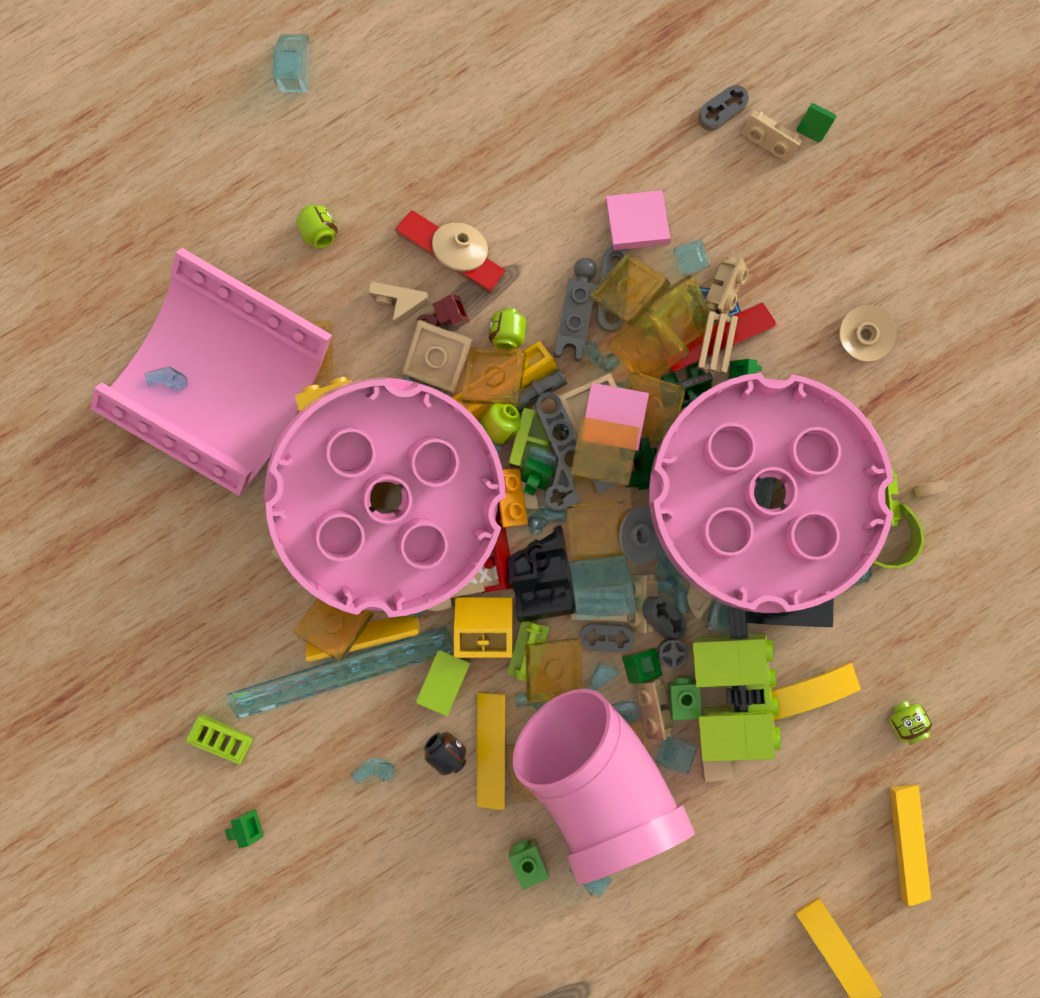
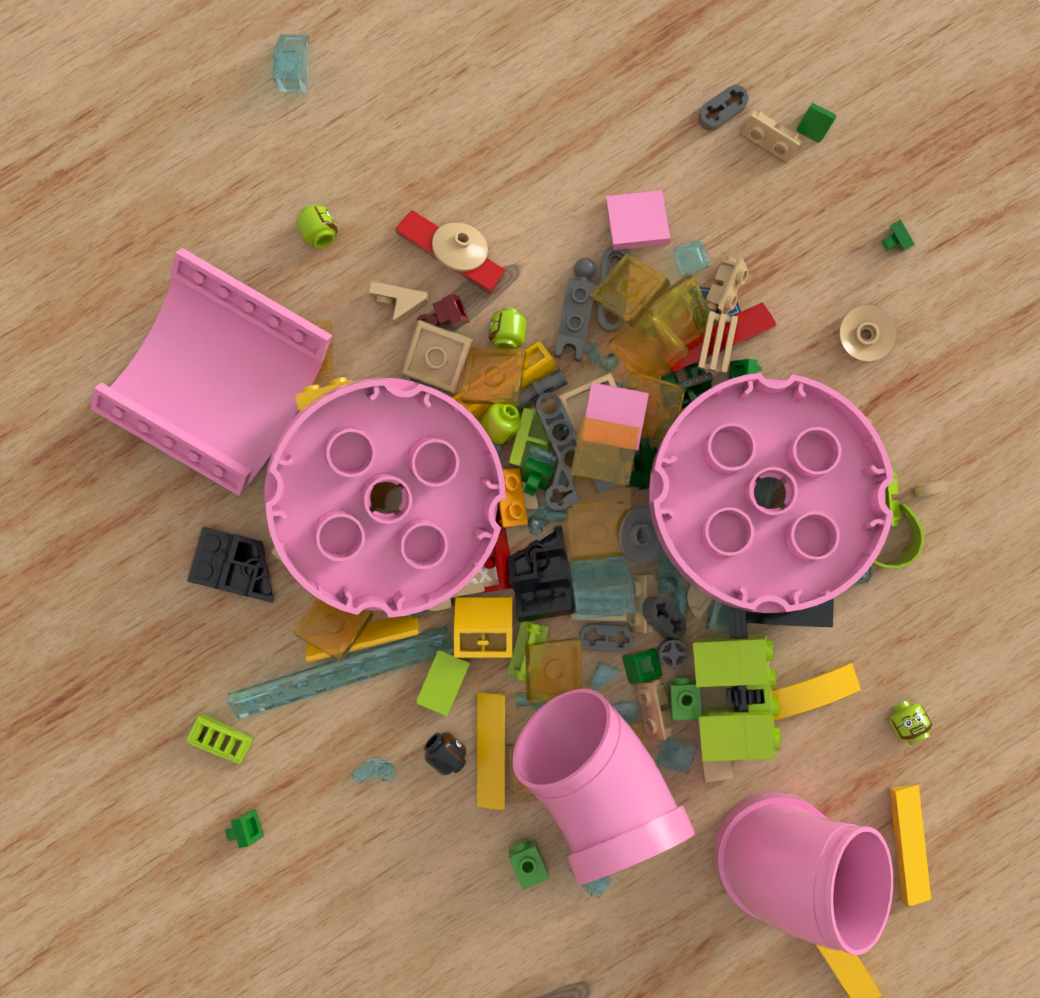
clear light blue arm [144,367,188,391] -> none
none -> black slope [187,526,274,603]
none -> bright pink cylinder [714,791,893,955]
none -> green tile [882,219,915,252]

